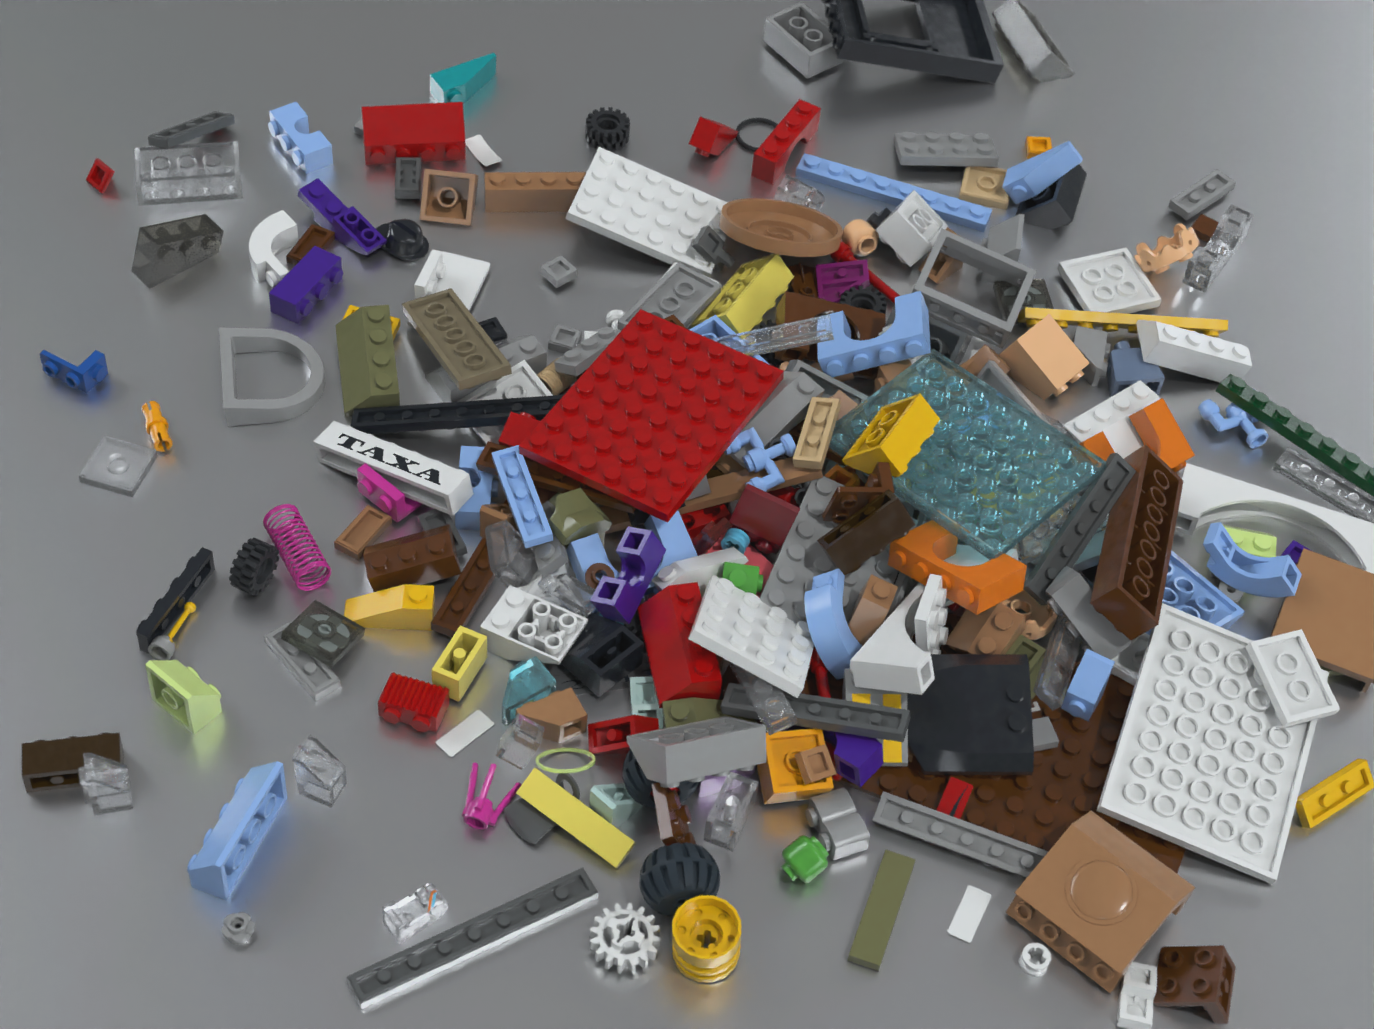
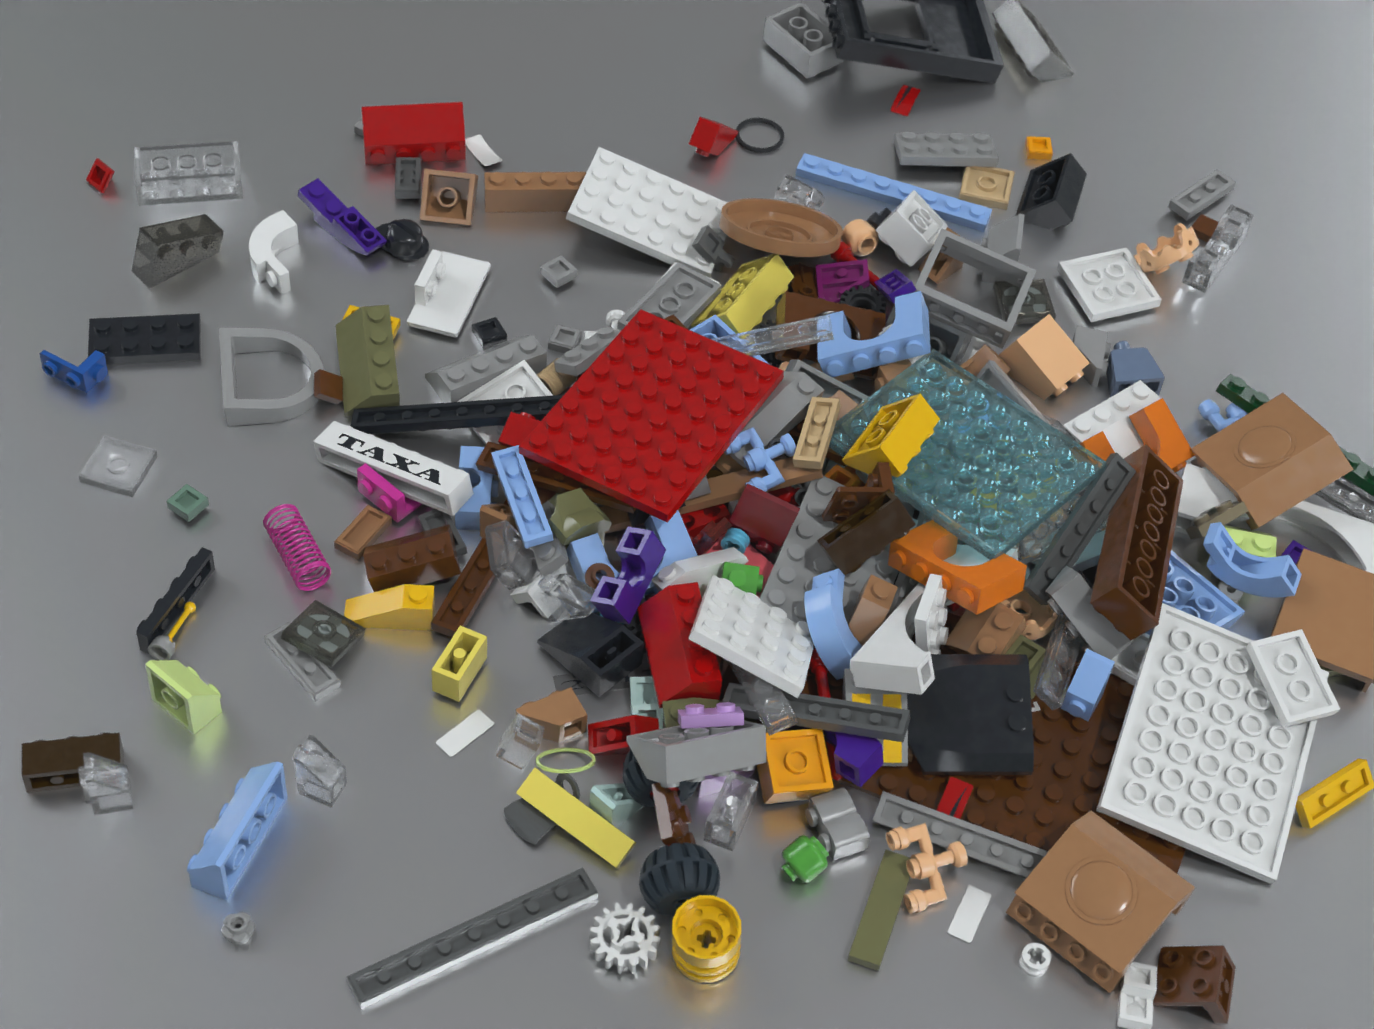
light orange pin [142,401,173,452] -> none
dark grey tile [148,111,235,149] -> none
black tyre [229,538,279,596] -> none
light blue arch [268,102,333,174] -> none
dark purple brick [269,246,343,324] -> none
reddish brown tile [286,224,335,265] -> none
red brick [378,672,449,732] -> none
clear leg [382,883,449,944] -> none
dark tan plate [402,288,512,390] -> none
teal slope [430,53,496,104] -> none
dark pink plant [462,762,521,830] -> none
white slope [480,585,588,664] -> none
clear light blue slope [502,656,557,726] -> none
black tyre [585,107,630,151] -> none
red arch [751,99,821,185] -> none
medium nougat plate [794,744,836,785] -> none
light blue slope [1002,141,1083,204] -> none
yellow plate [1018,307,1228,338] -> none
light grey tile [1032,716,1059,752] -> none
white slope [1136,320,1252,382] -> none
none -> black plate [88,313,201,365]
none -> sand green plate [166,484,209,522]
none -> reddish brown tile [314,369,343,405]
none -> lavender plate [678,702,744,729]
none -> dark purple plate [874,269,916,304]
none -> light nougat piece [886,823,968,913]
none -> red sticker [890,85,921,116]
none -> dark tan plate [1186,500,1248,539]
none -> medium nougat panel [1190,393,1354,530]

